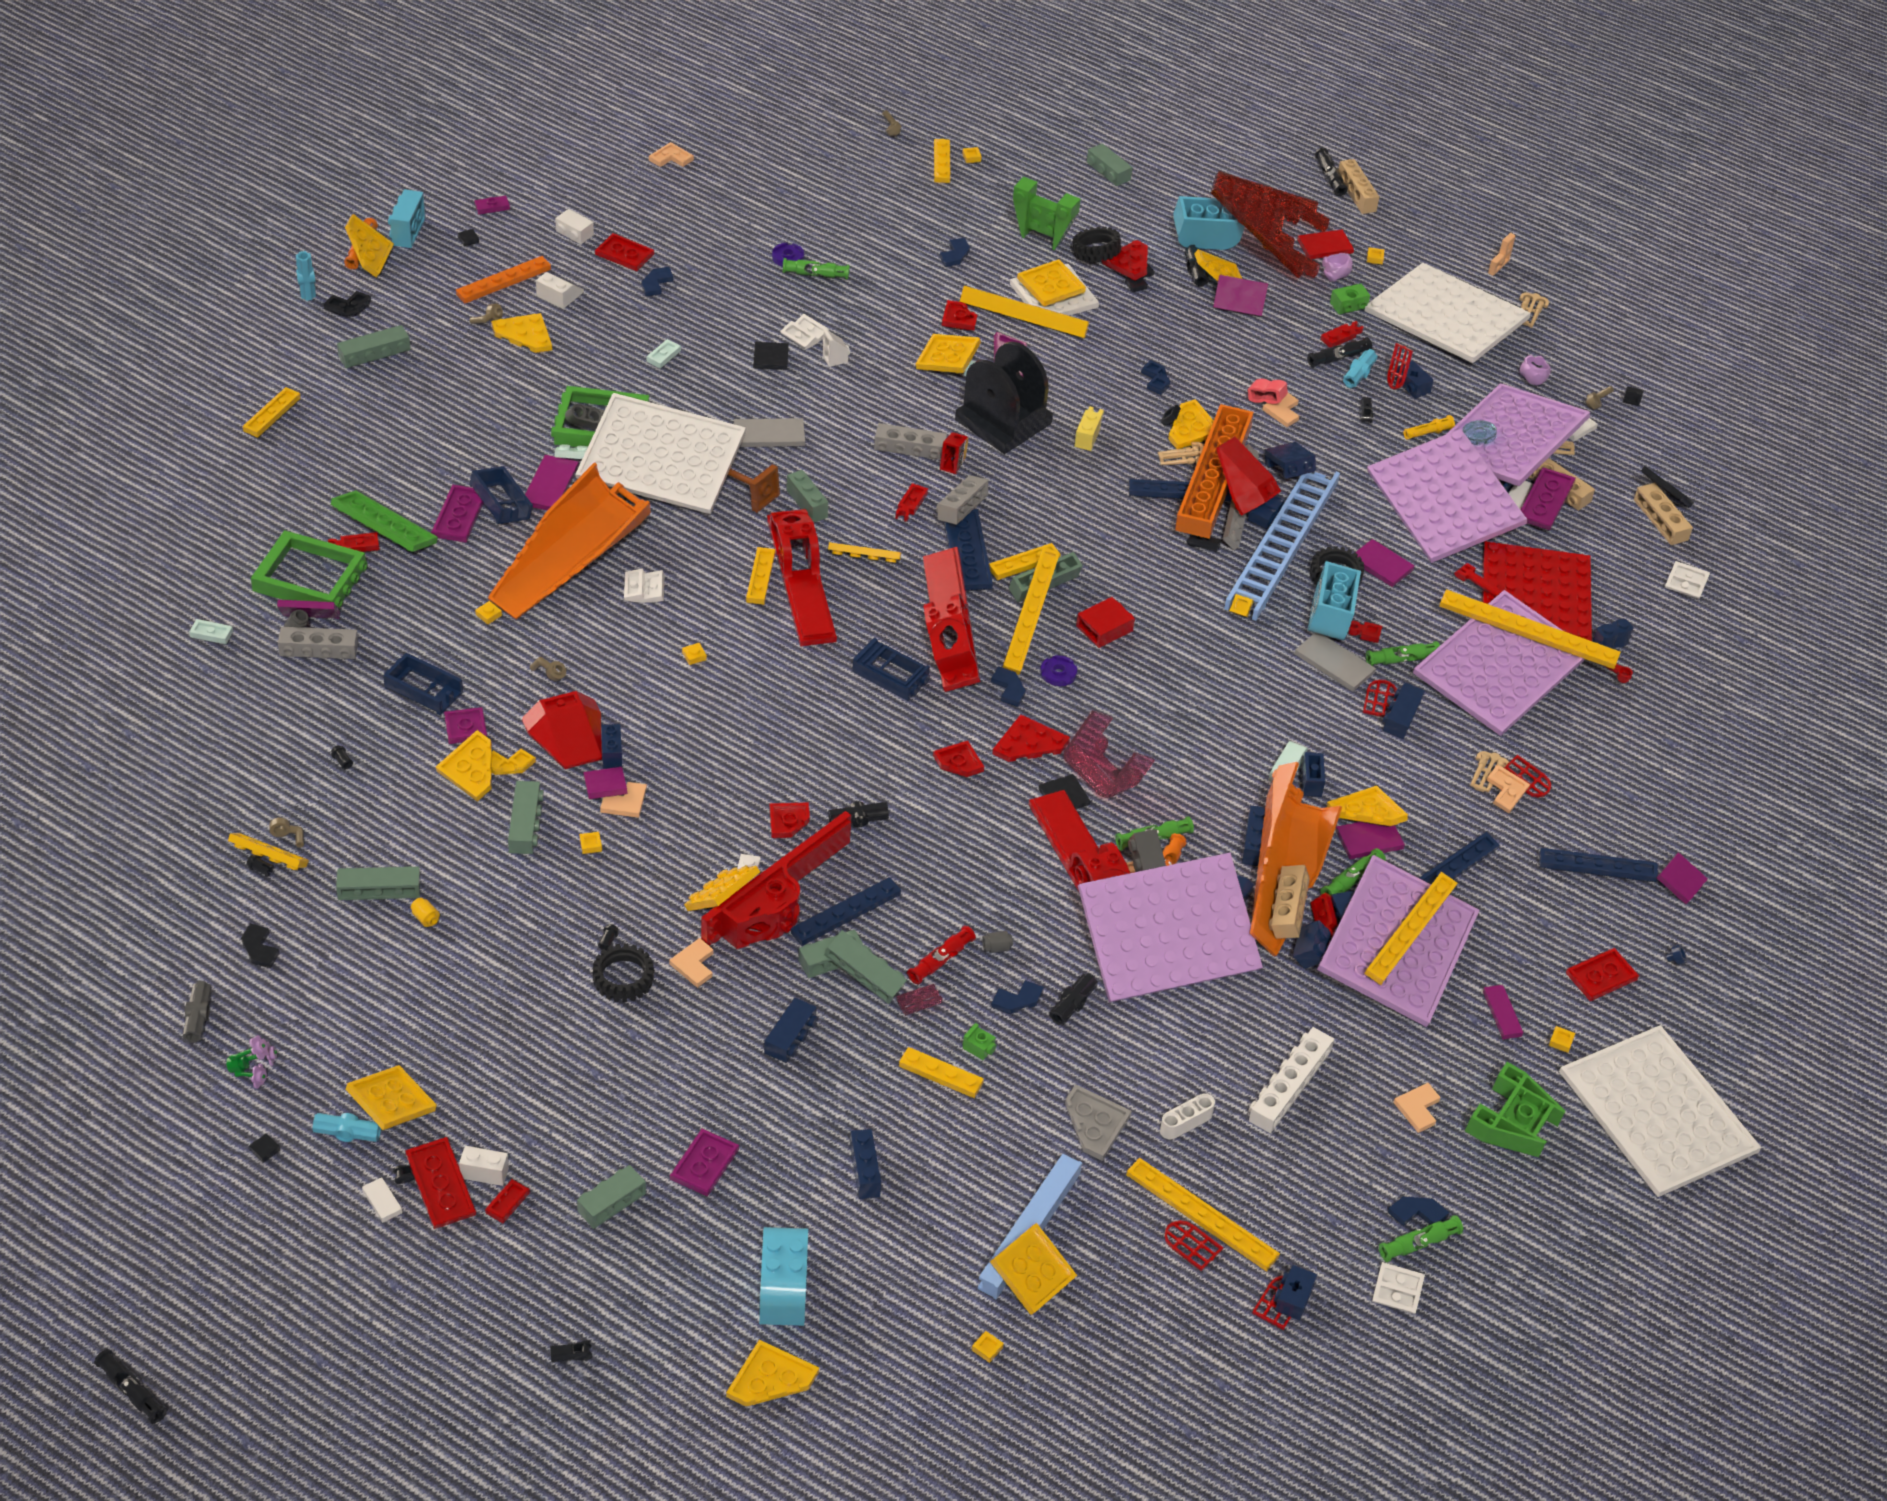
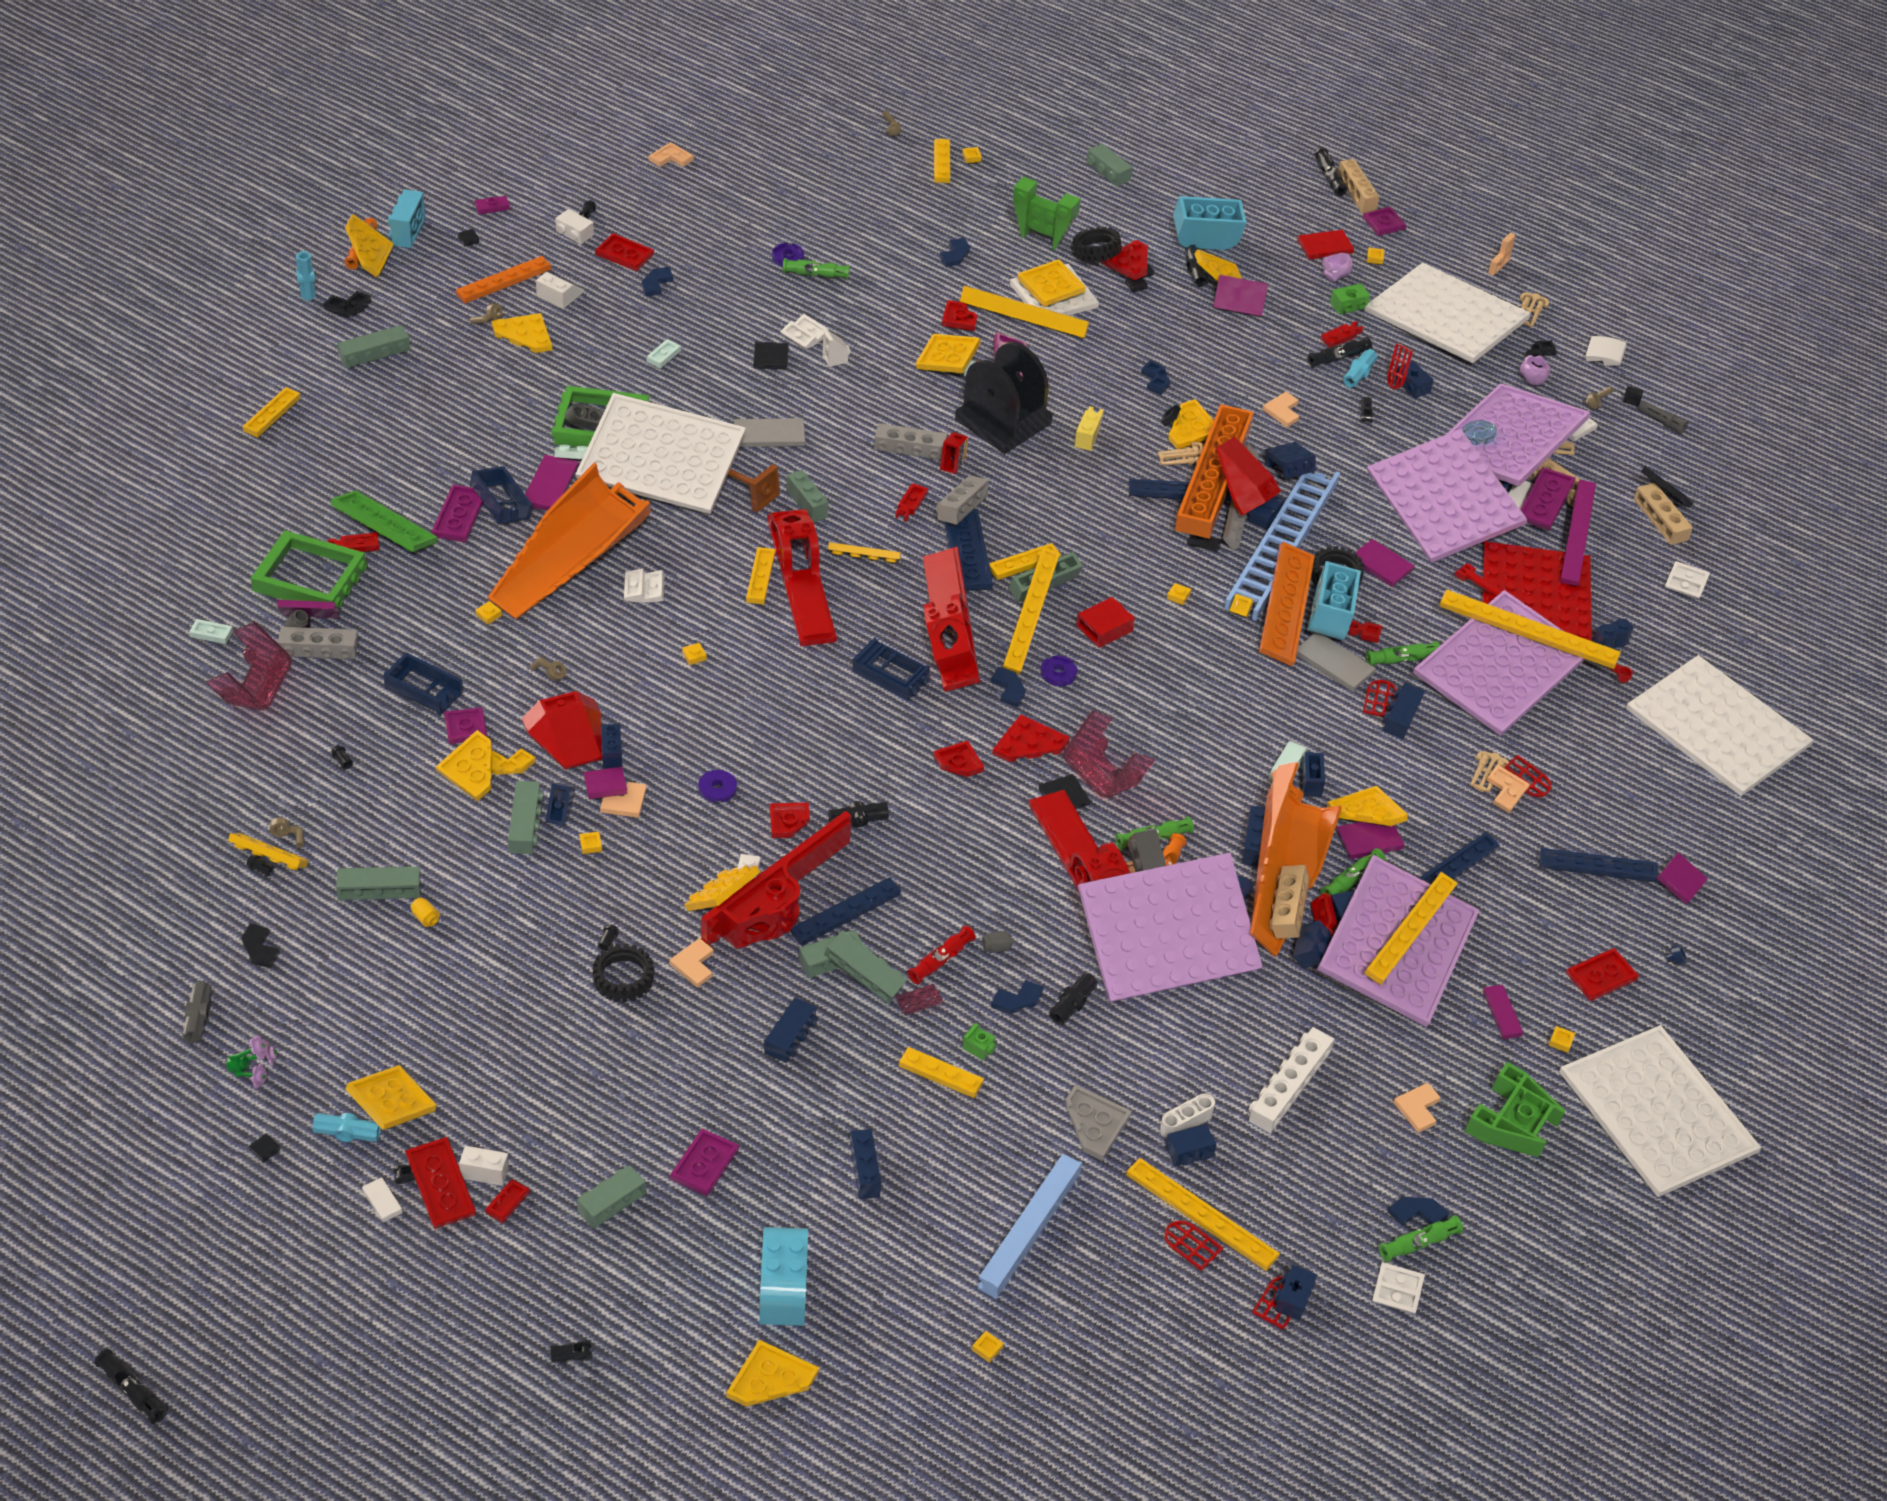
yellow plate [990,1223,1077,1315] -> none
clear red wing [1211,171,1330,279] -> none
coral brick [1248,379,1288,404] -> none
yellow pin [1403,415,1455,440] -> none
none -> clear pink windscreen [206,621,291,710]
none -> dark blue slope [545,783,576,826]
none -> black pin [579,200,596,219]
none -> dark purple tile [698,770,737,803]
none -> dark blue brick [1165,1124,1216,1167]
none -> yellow plate [1167,583,1191,605]
none -> orange plate [1259,542,1315,666]
none -> magenta tile [1362,206,1406,236]
none -> black tile [1524,340,1557,367]
none -> magenta tile [1560,479,1596,586]
none -> white slope [1586,336,1627,366]
none -> white plate [1626,655,1814,796]
none -> dark grey pin [1638,400,1689,434]

